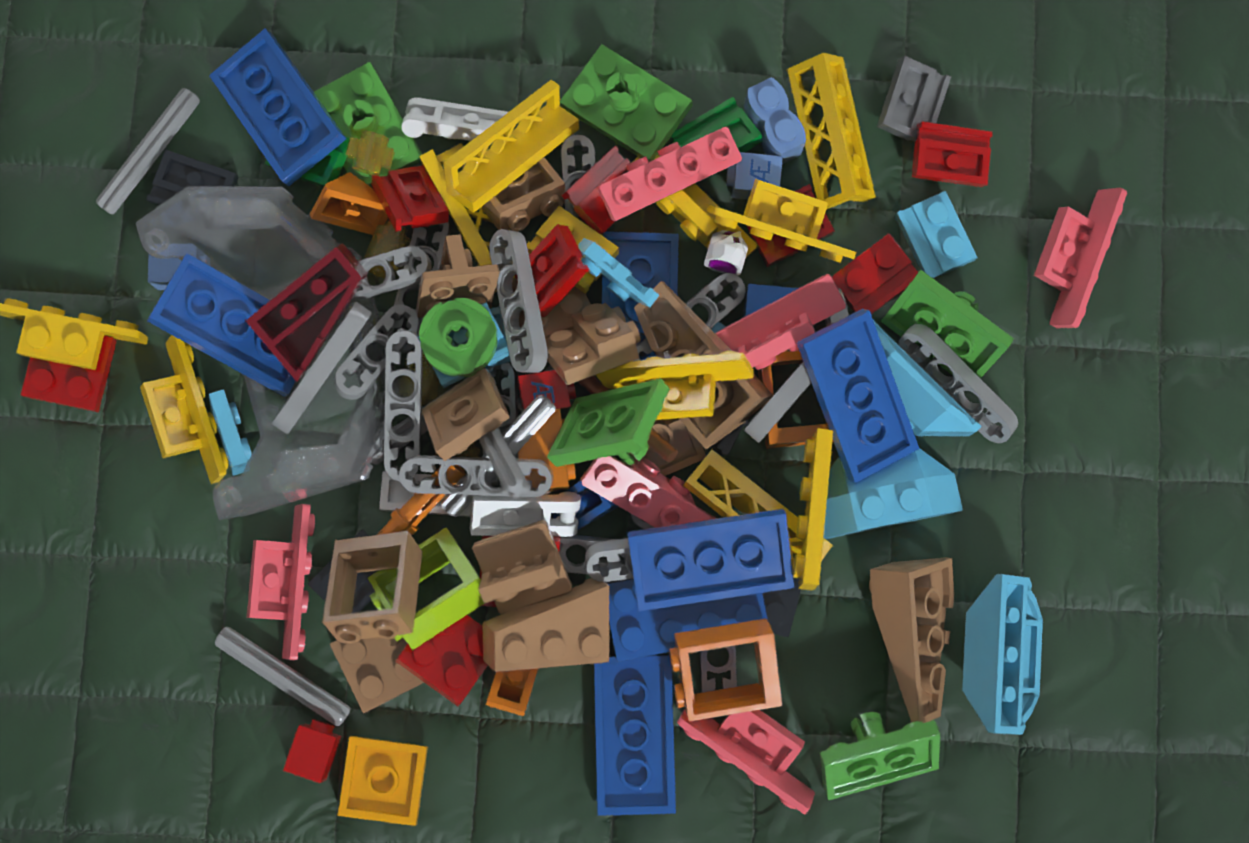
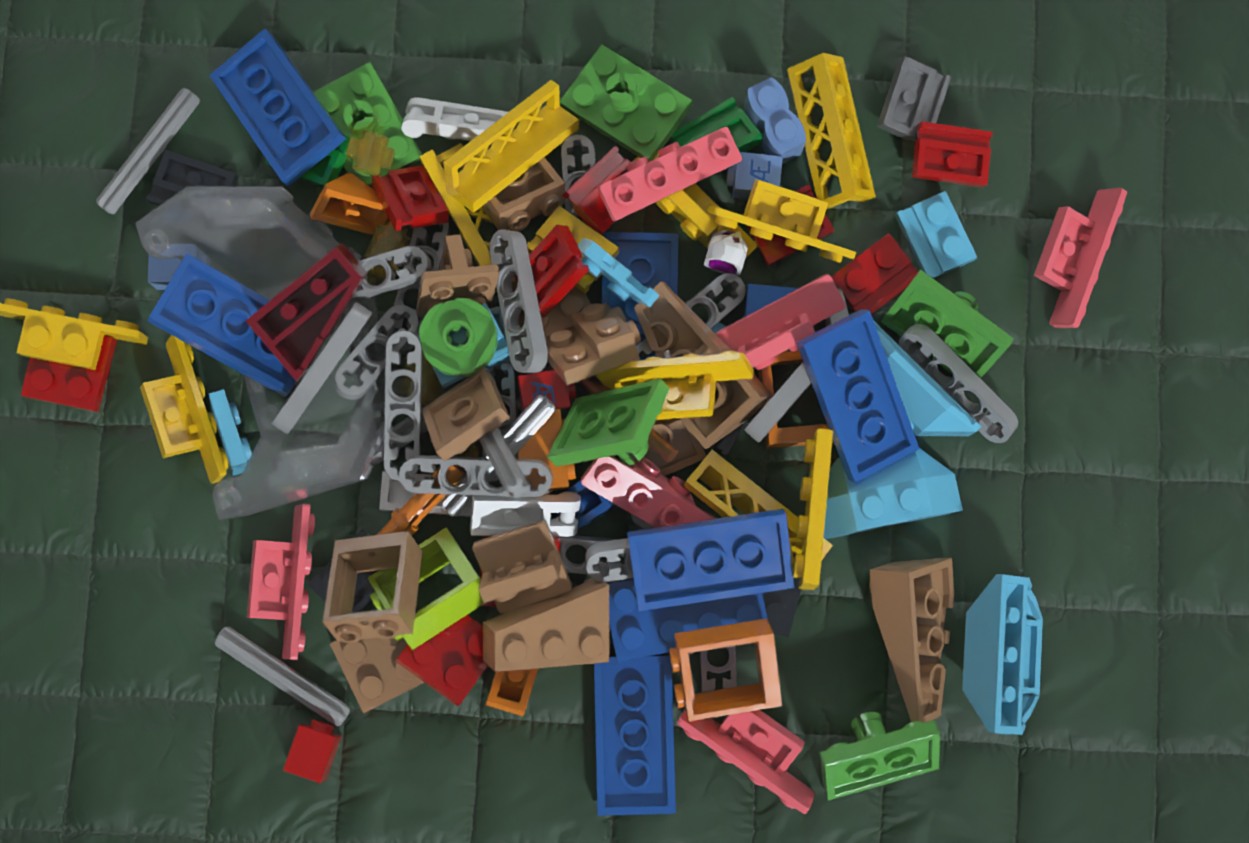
light orange plate [338,736,428,826] -> none

